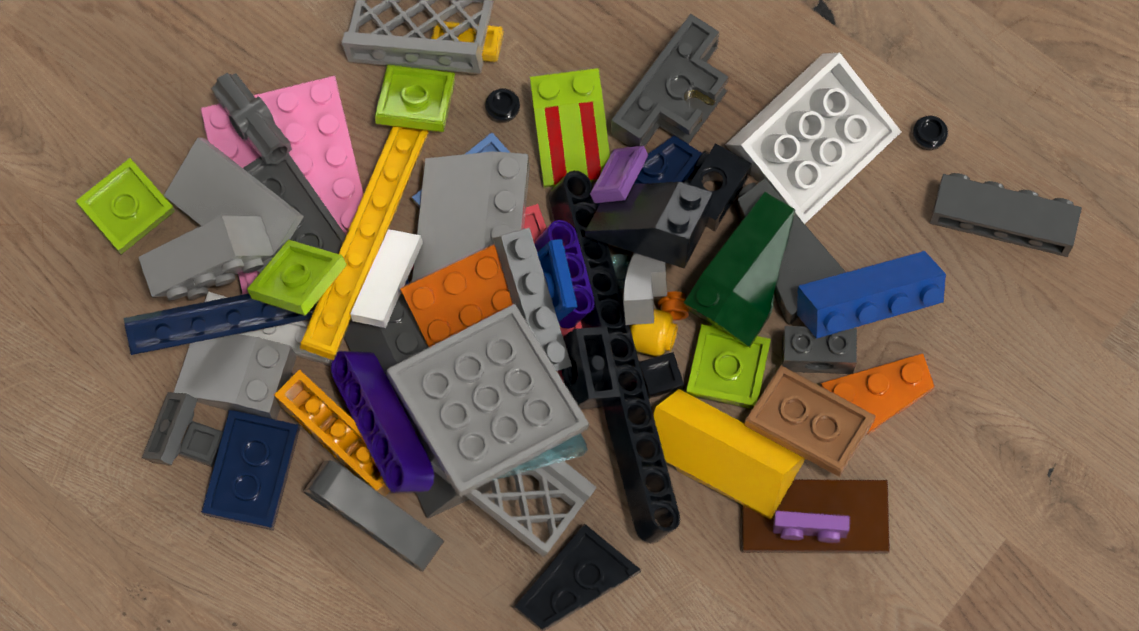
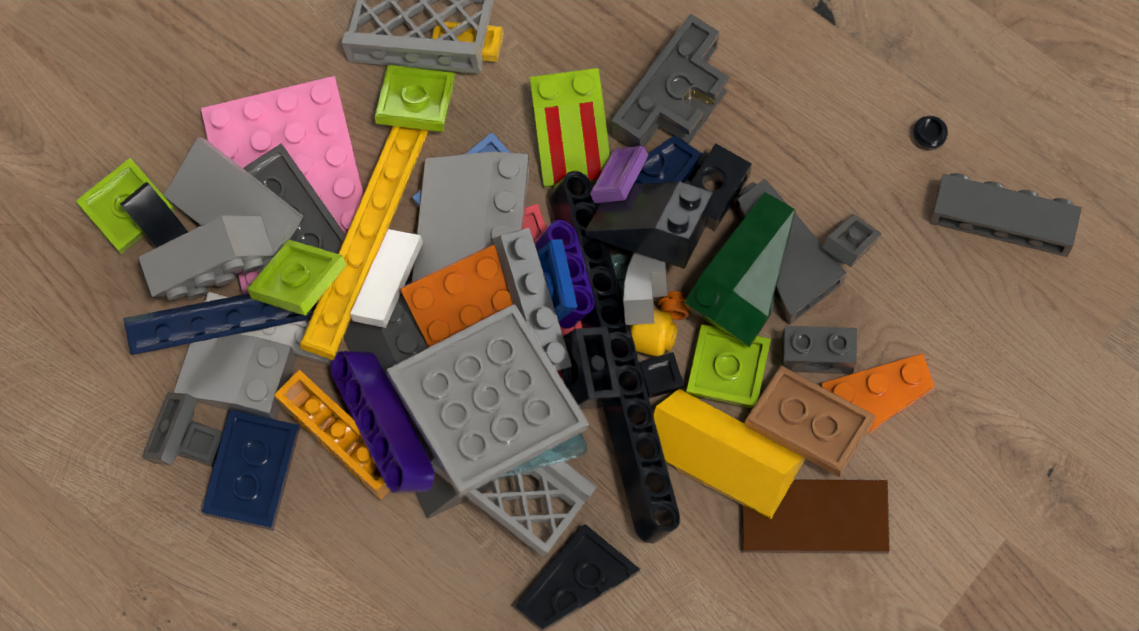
dark grey piece [211,73,292,165] -> none
dark grey beam [303,460,444,572] -> none
black plate [486,88,520,122] -> none
white slope [726,53,901,224] -> none
medium lavender plate [773,511,850,543] -> none
blue brick [797,251,946,338] -> none
none -> black slope [120,181,188,248]
none -> dark grey plate [822,214,882,267]

